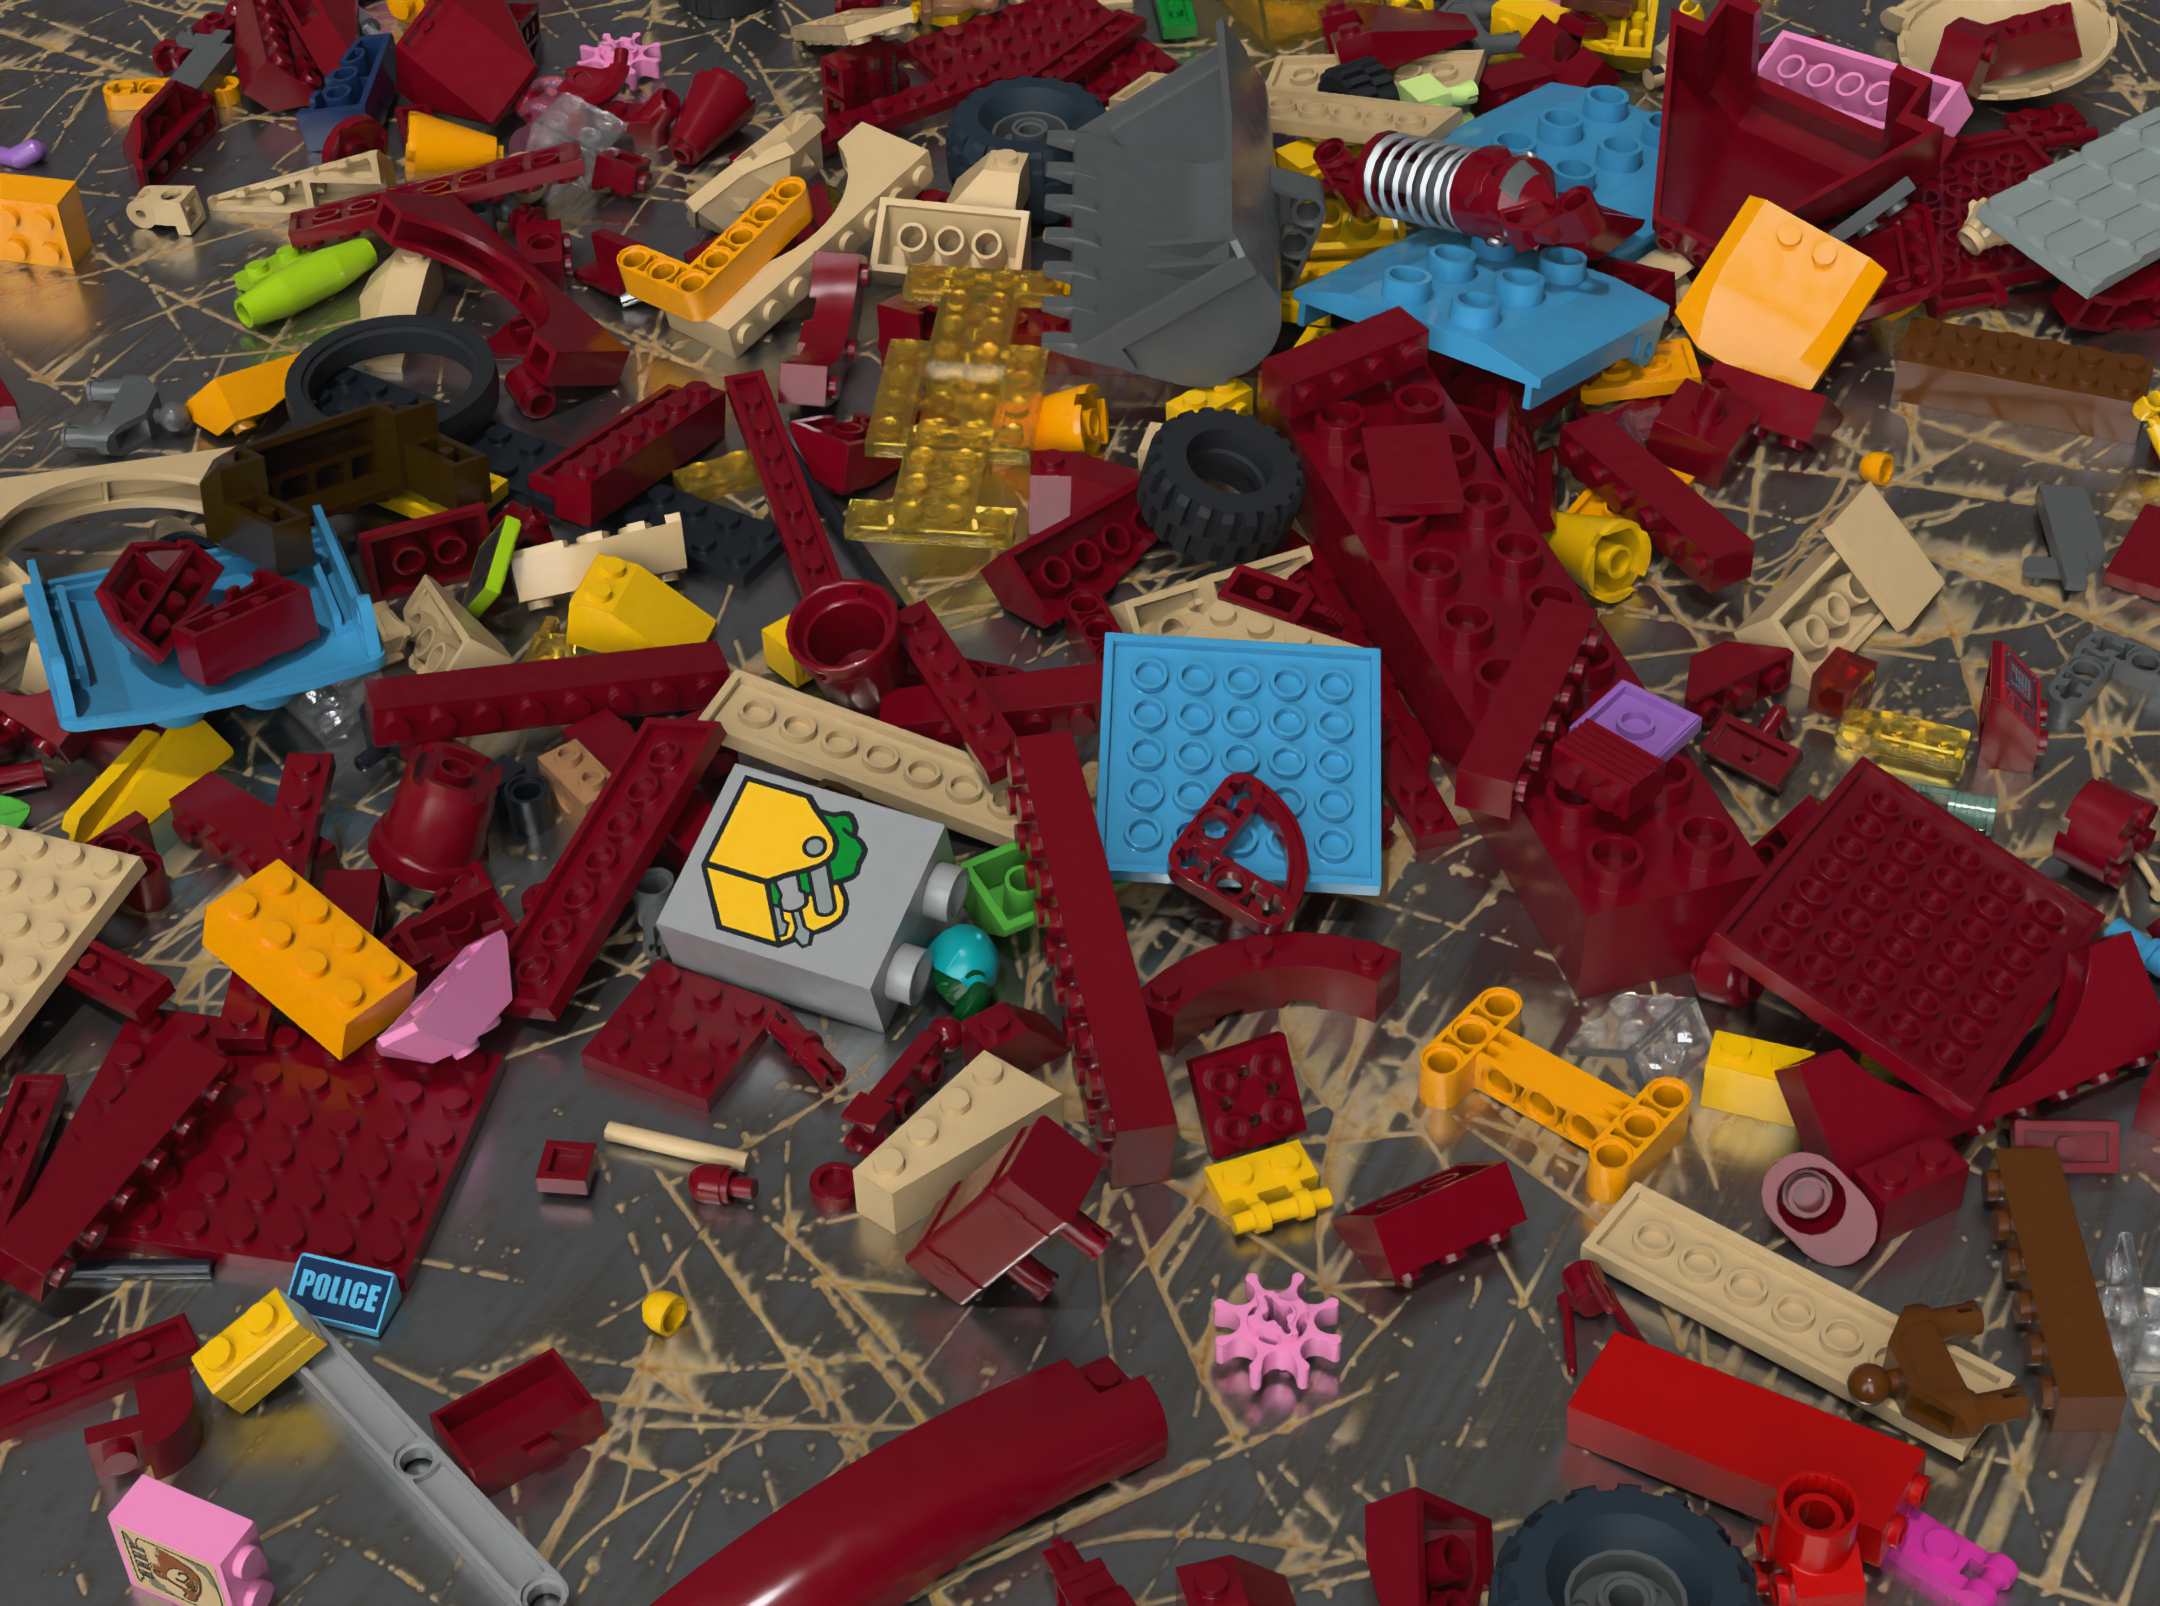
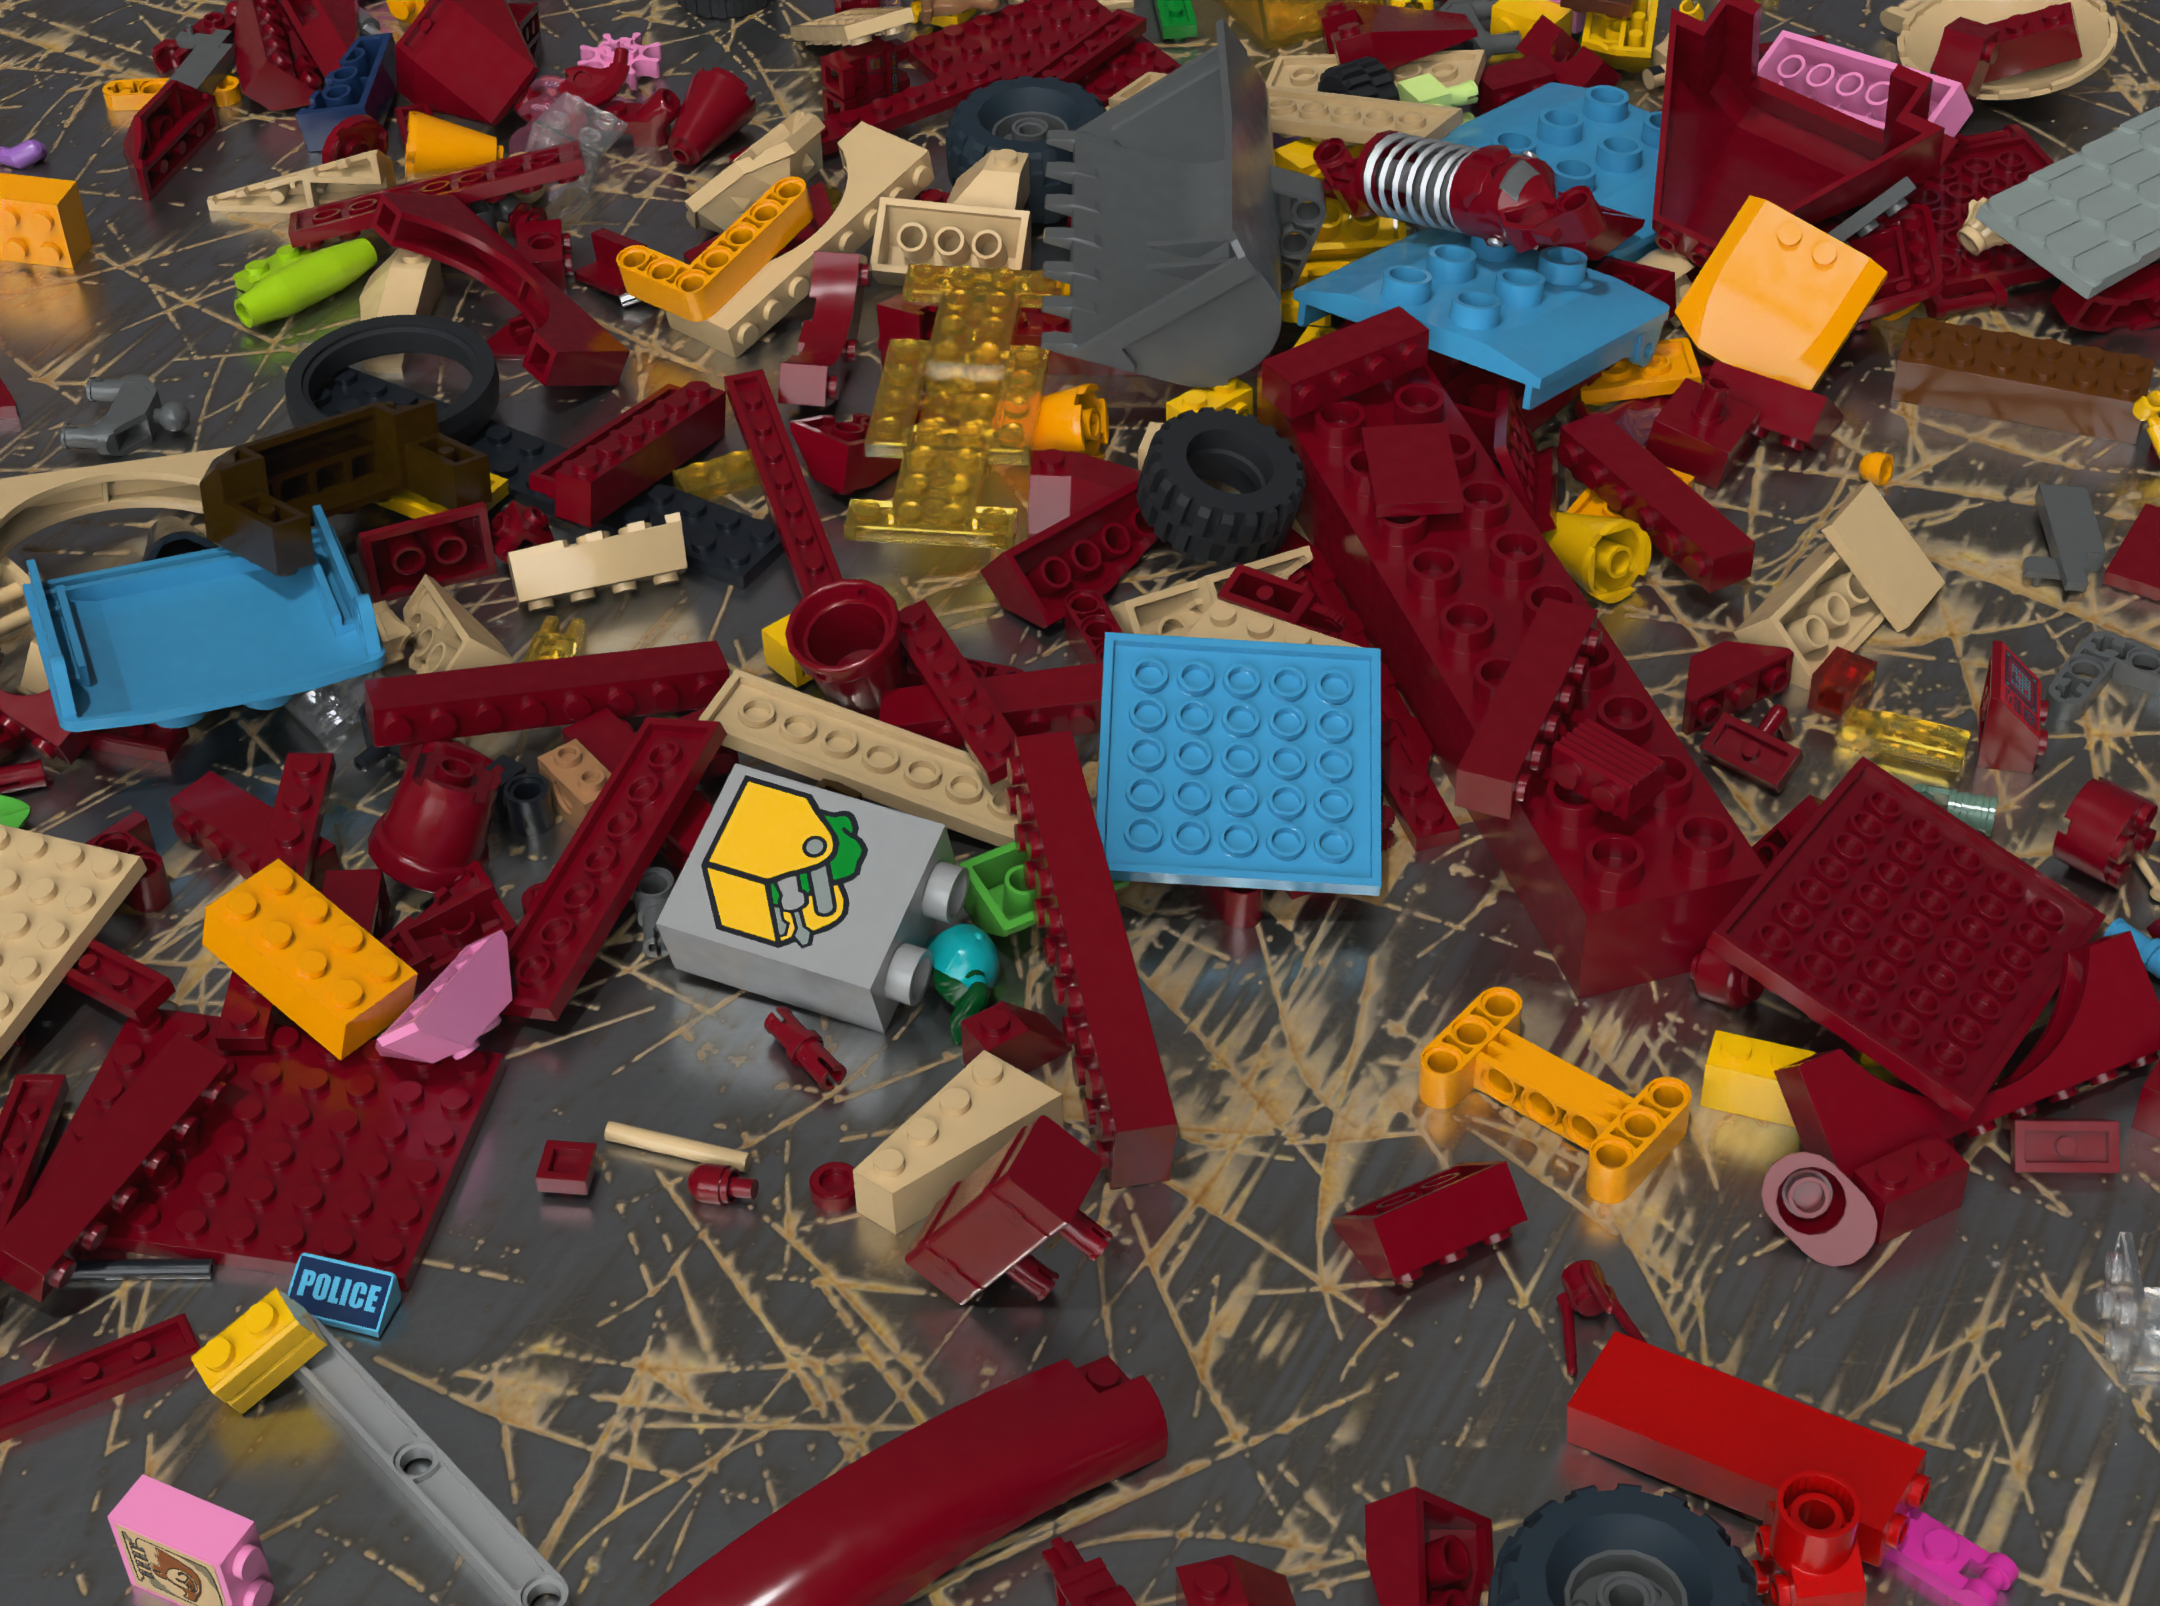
yellow wedge [61,718,234,843] -> none
dark red brick [84,1367,204,1480] -> none
dark red wedge [94,539,225,666] -> none
tan leg [126,185,207,235] -> none
dark red wedge [170,567,320,687] -> none
light orange wedge [184,351,302,436] -> none
dark red container [429,1347,606,1499] -> none
lime tile [462,515,521,620] -> none
dark red brick [504,363,557,419] -> none
yellow slope [566,553,717,653] -> none
dark red plate [581,959,783,1113] -> none
dark red brick [591,147,653,197] -> none
yellow hinge [642,1290,688,1337] -> none
black piece [790,441,907,611] -> none
dark red plate [841,1015,962,1158] -> none
dark red brick [1141,932,1401,1058] -> none
dark red beam [1167,773,1308,935] -> none
dark red plate [1185,1031,1307,1160] -> none
yellow plate [1204,1139,1333,1235] -> none
bright pink gear [1214,1272,1342,1390] -> none
dark red tile [1557,13,1609,38] -> none
clear bracket [1565,992,1713,1093] -> none
medium lavender tile [1569,679,1702,762] -> none
tan plate [1580,1181,2016,1461] -> none
reddish brown connector [1847,1300,2030,1440] -> none
reddish brown brick [1981,1147,2127,1432] -> none
dark red plate [2002,103,2099,153] -> none

